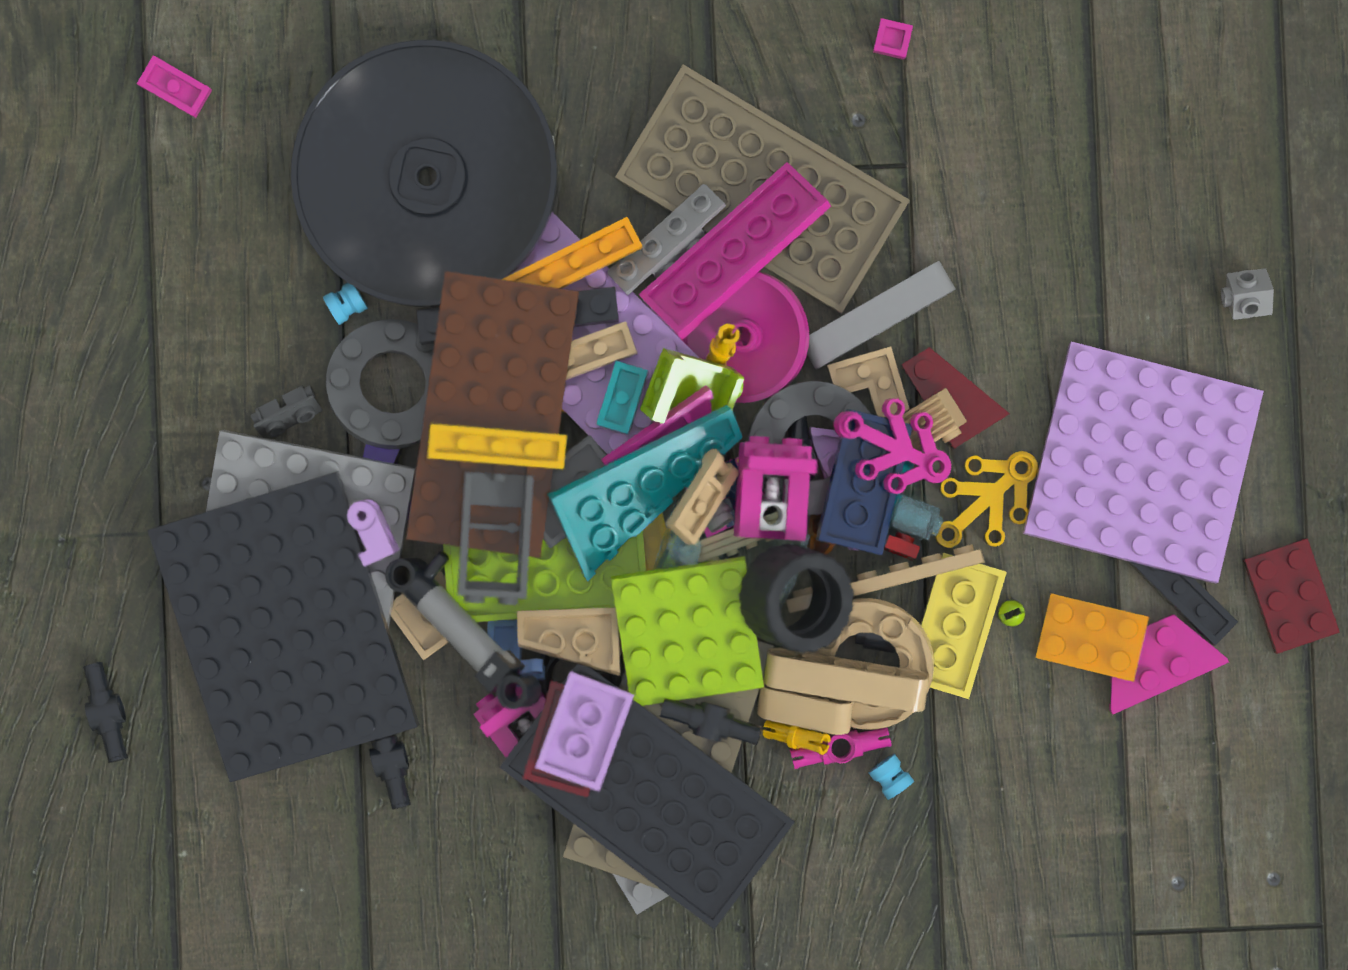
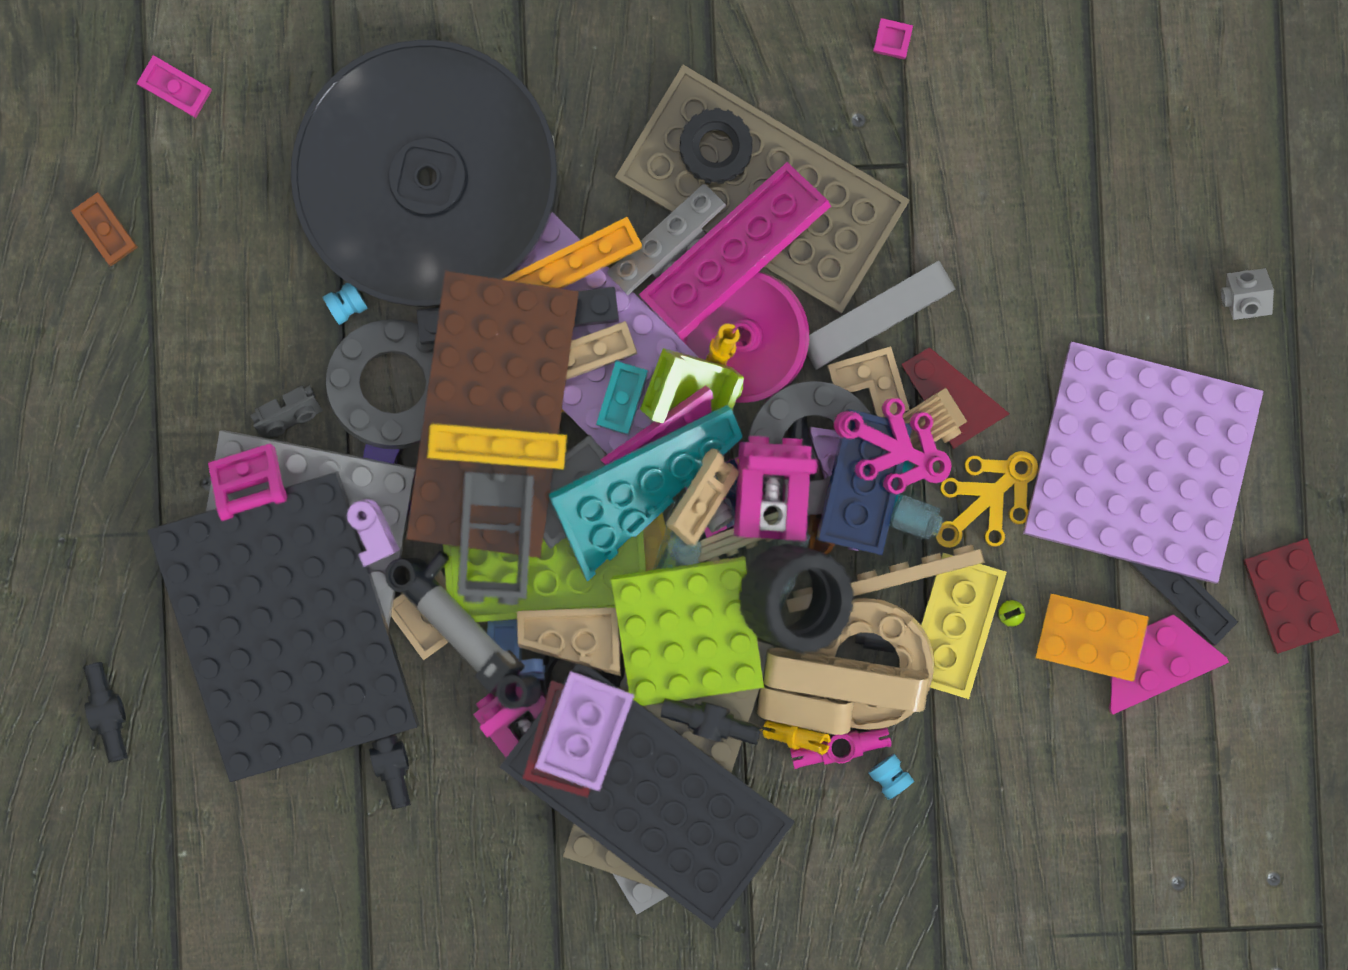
red plate [884,532,920,561] -> none
none -> dark orange plate [71,192,138,266]
none -> dark pink plate [208,443,287,521]
none -> black tyre [679,108,753,184]

